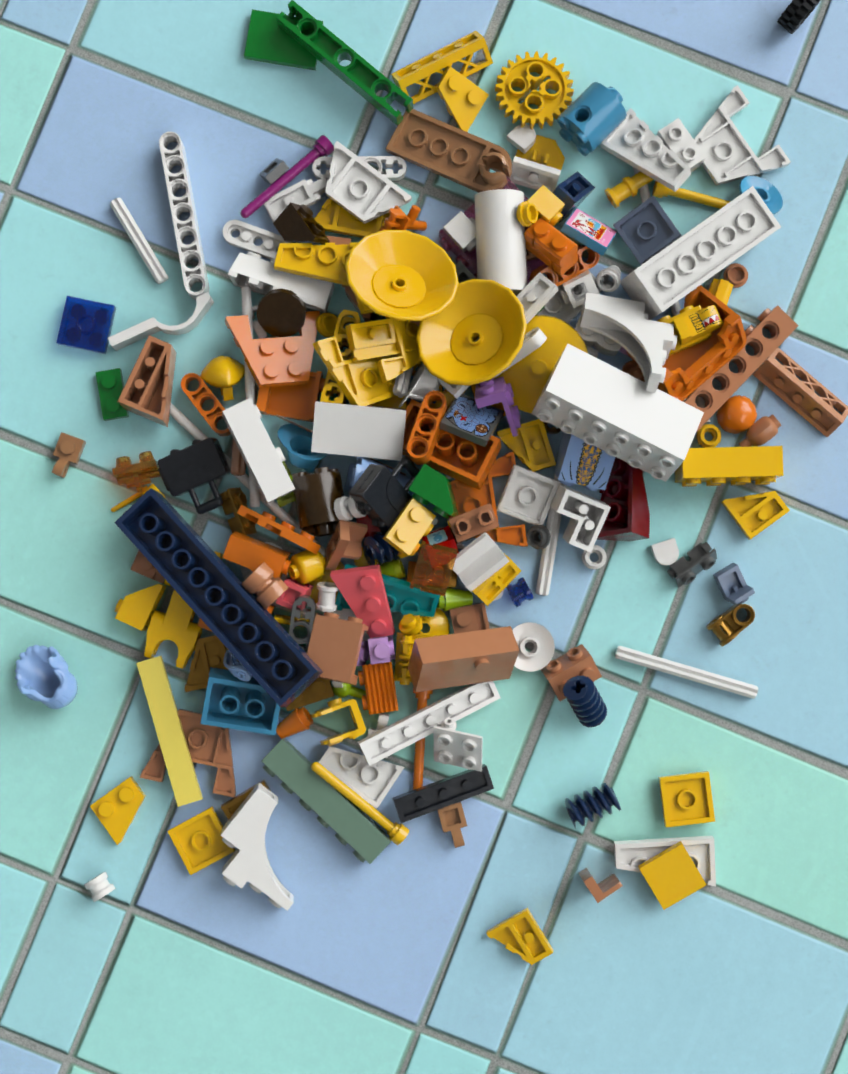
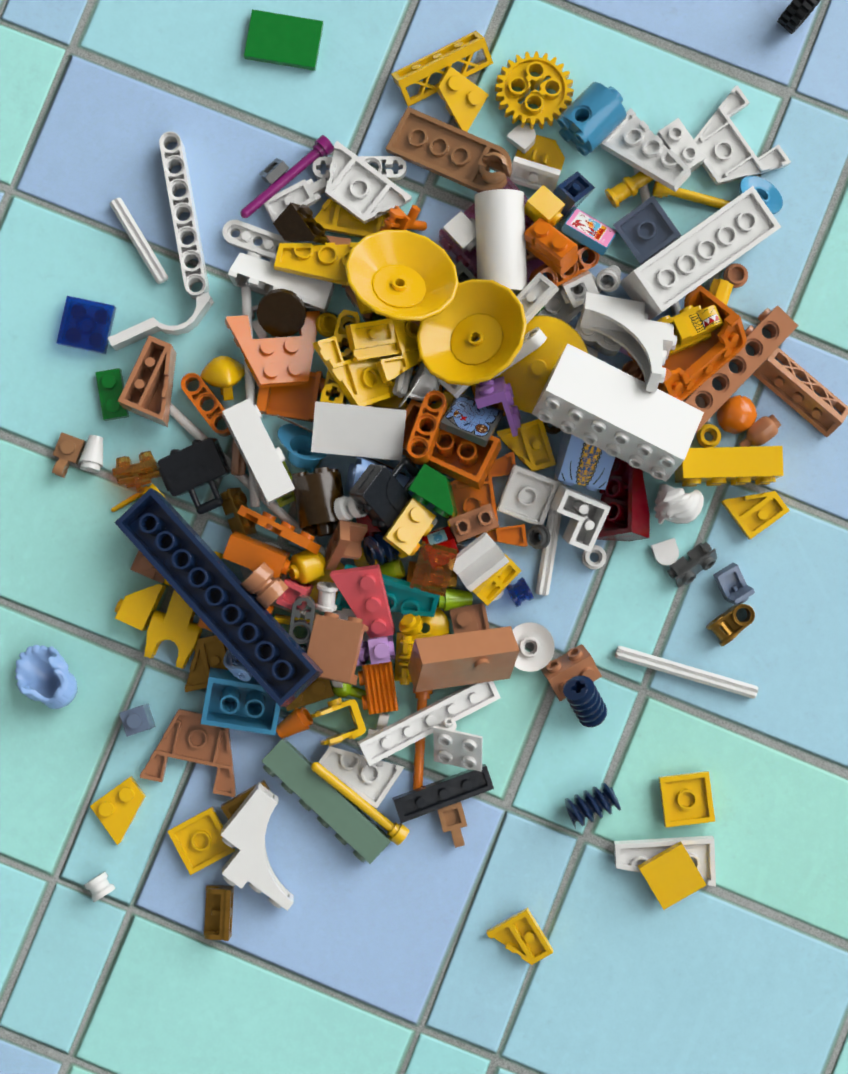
light yellow tile [136,656,203,807] -> none
green piece [276,0,413,126] -> none
yellow plate [516,201,538,227] -> none
nougat panel [578,868,623,903] -> none
none -> white cone [79,435,104,473]
none -> sand blue brick [119,704,156,736]
none -> pearl gold hinge [204,885,234,941]
none -> white hair [654,484,704,524]

